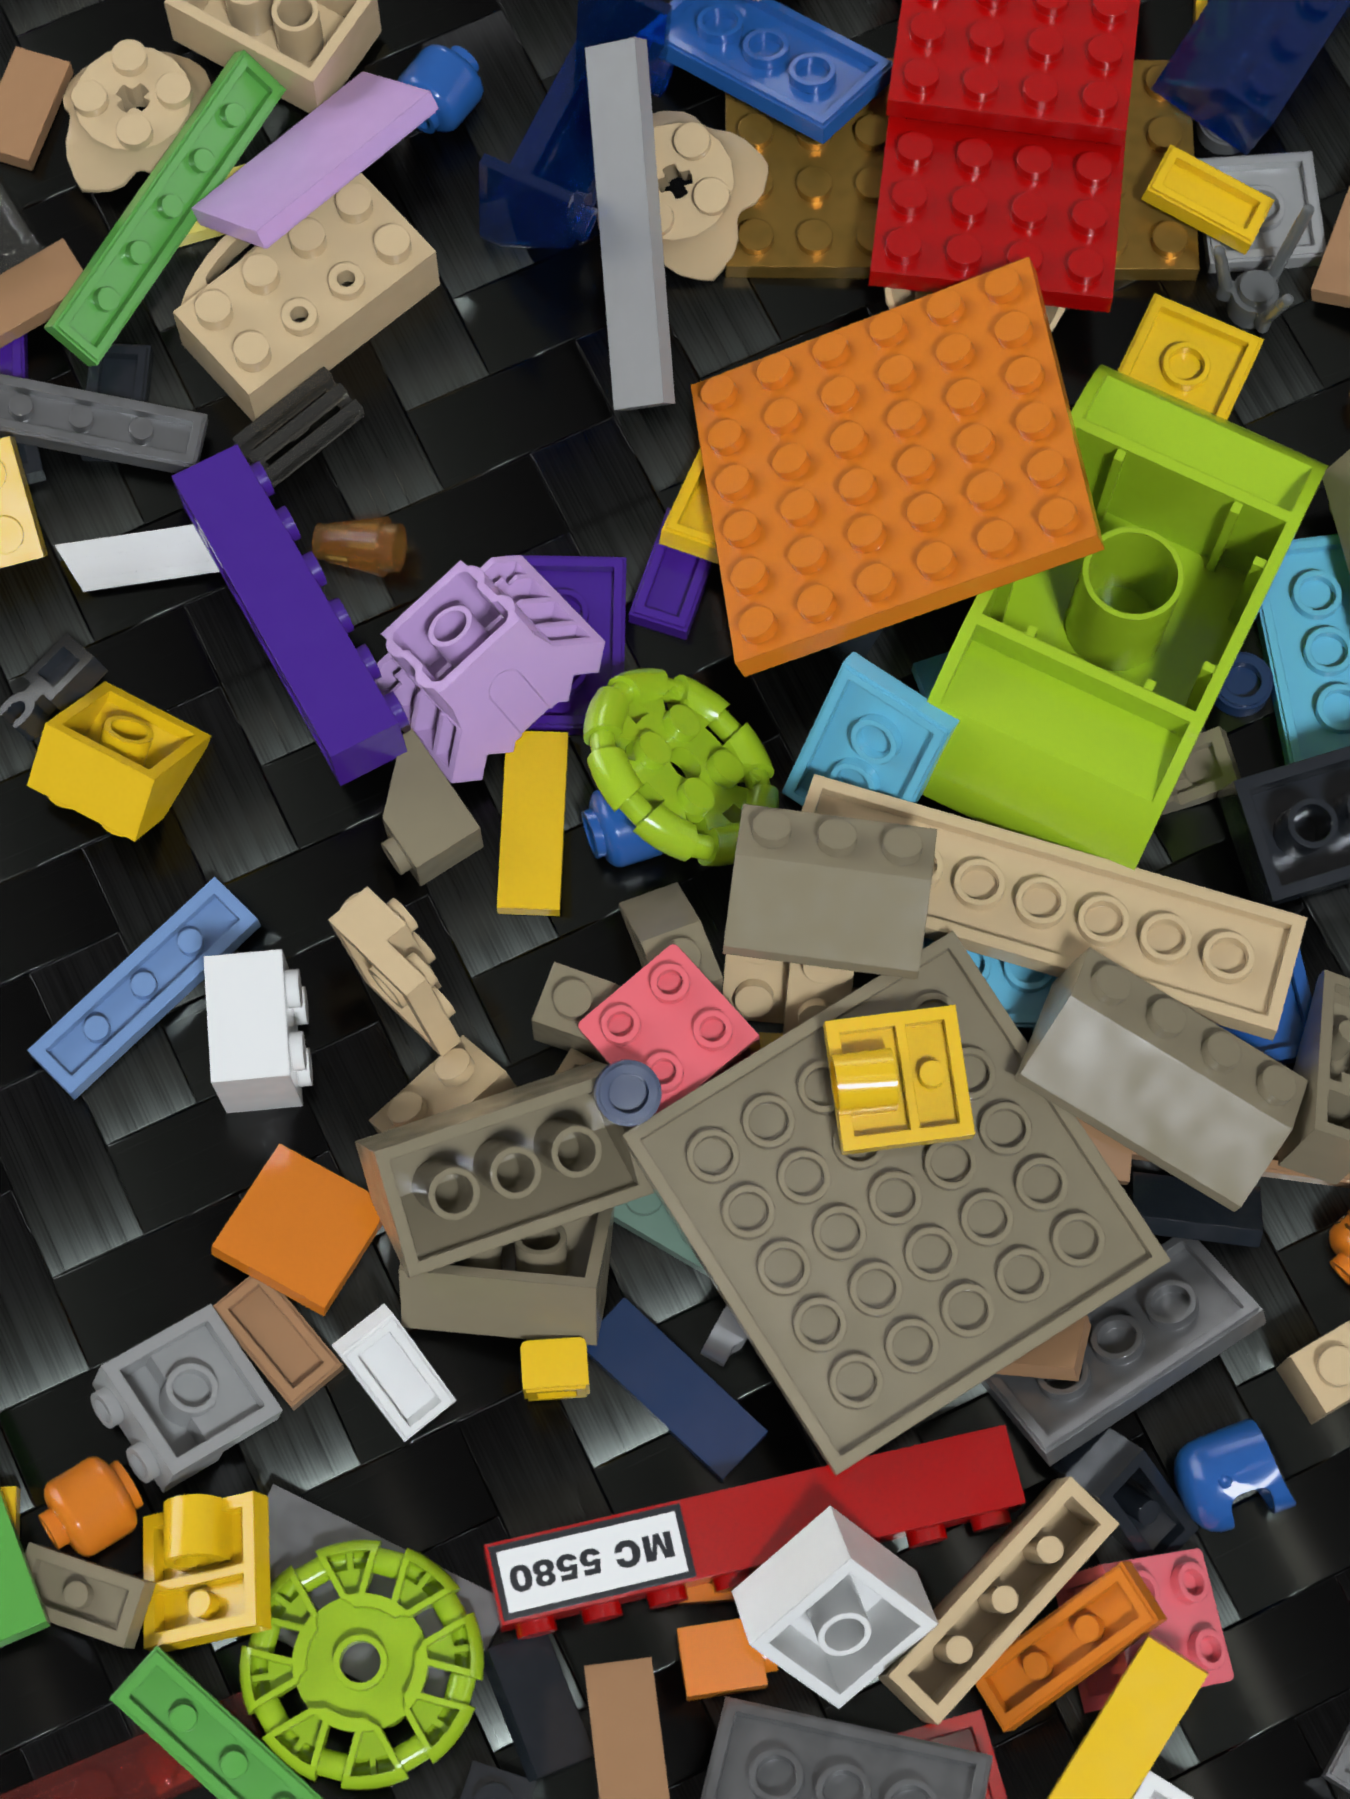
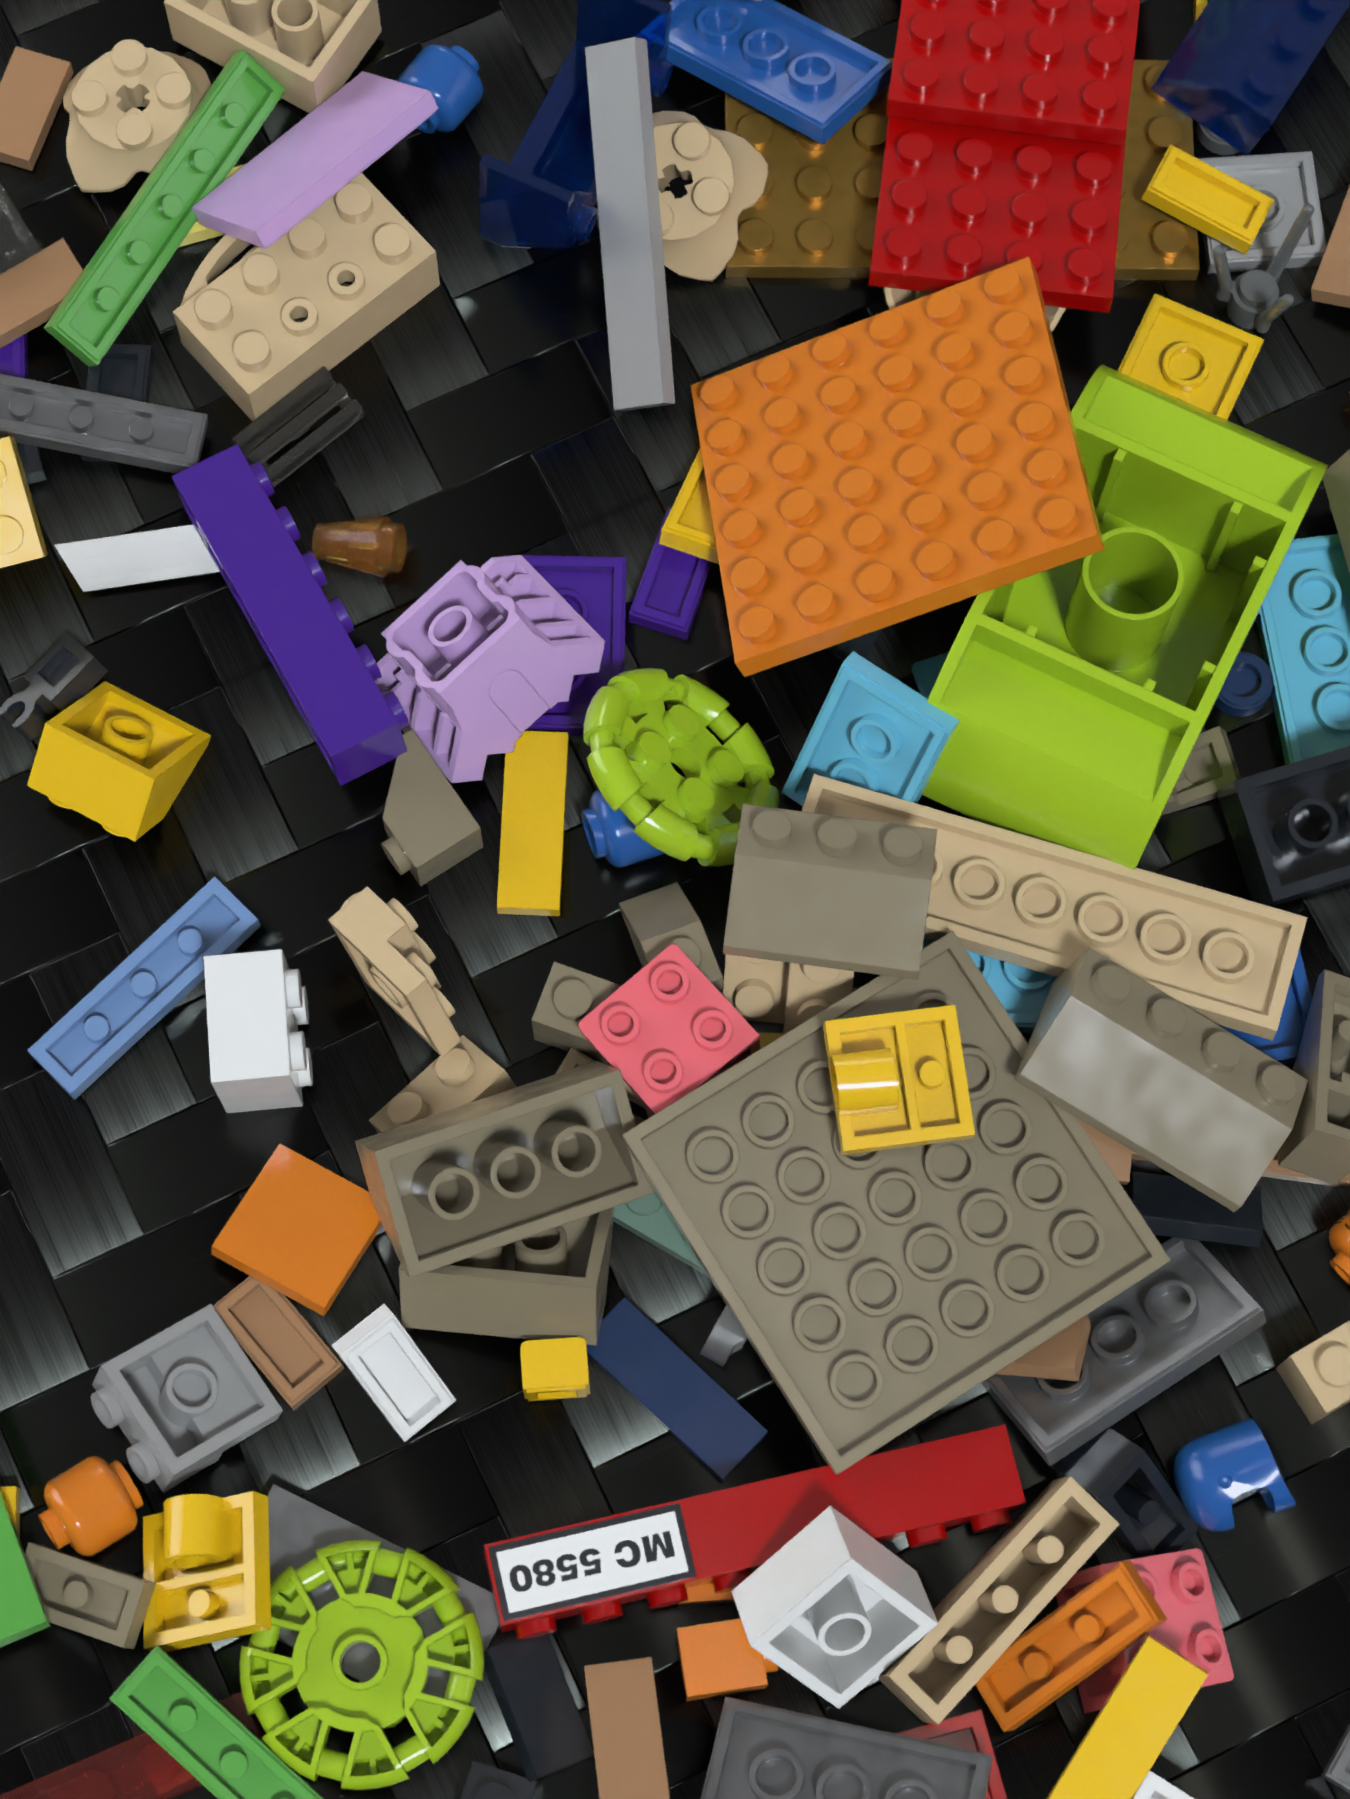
dark blue tile [594,1059,662,1126] -> none

